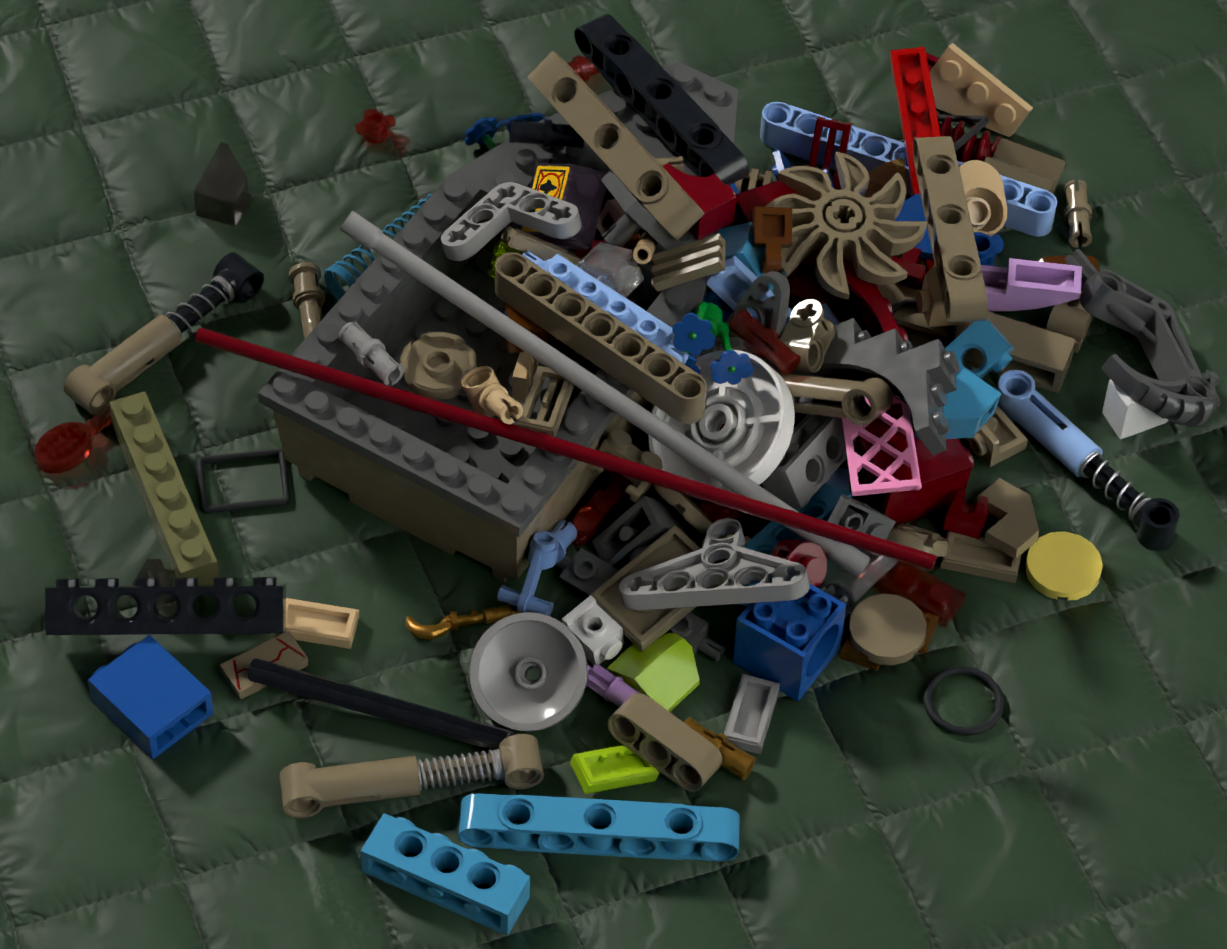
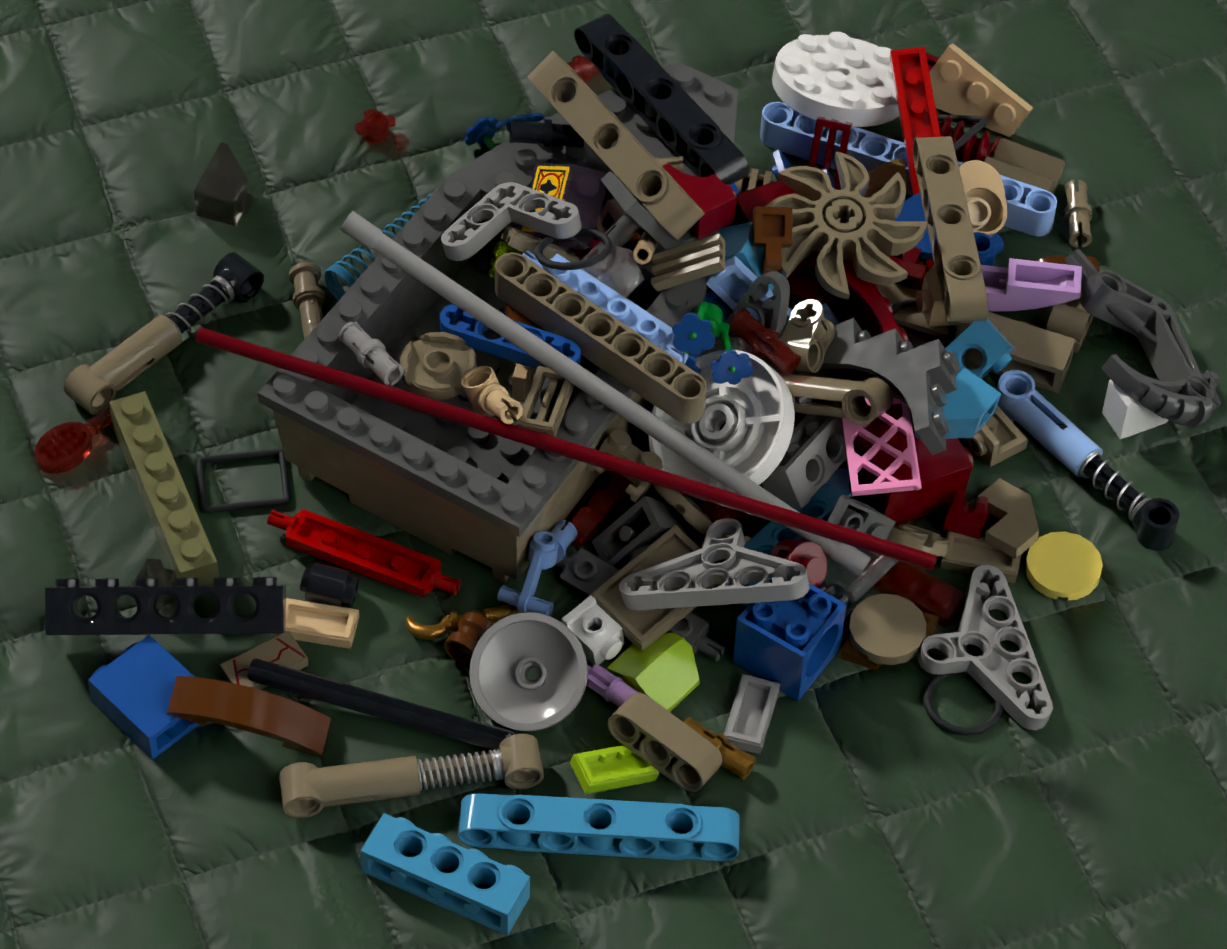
none -> reddish brown slope [166,676,331,757]
none -> red plate [267,509,461,598]
none -> black brick [300,563,360,608]
none -> blue beam [440,304,581,369]
none -> reddish brown wheel [444,612,493,667]
none -> black piece [535,228,613,270]
none -> white piece [772,32,899,127]
none -> light grey beam [918,565,1053,730]

